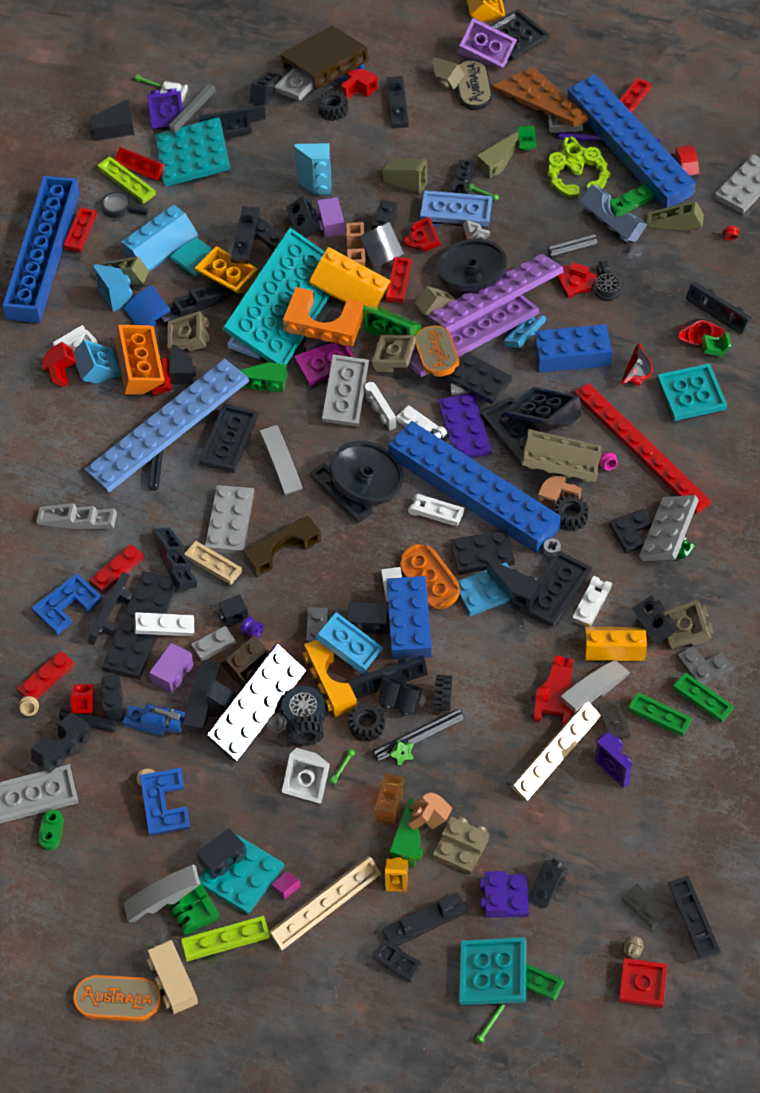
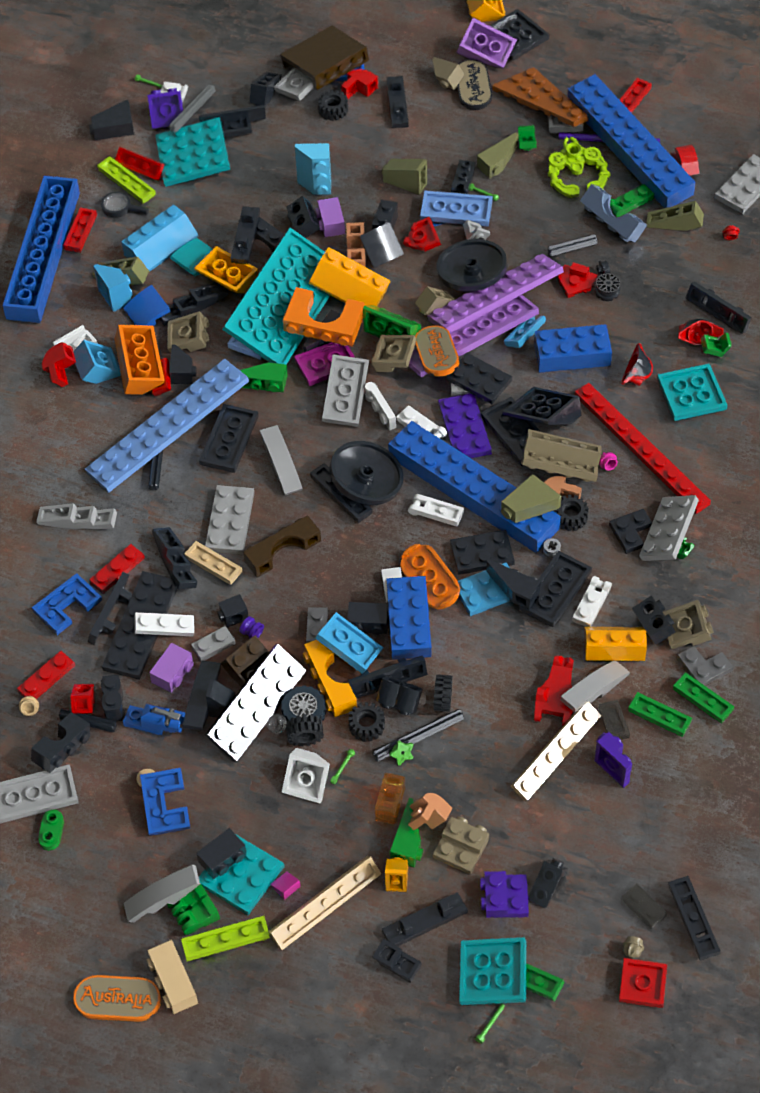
red plate [386,257,412,303] -> none
none -> olive slope [501,474,561,523]

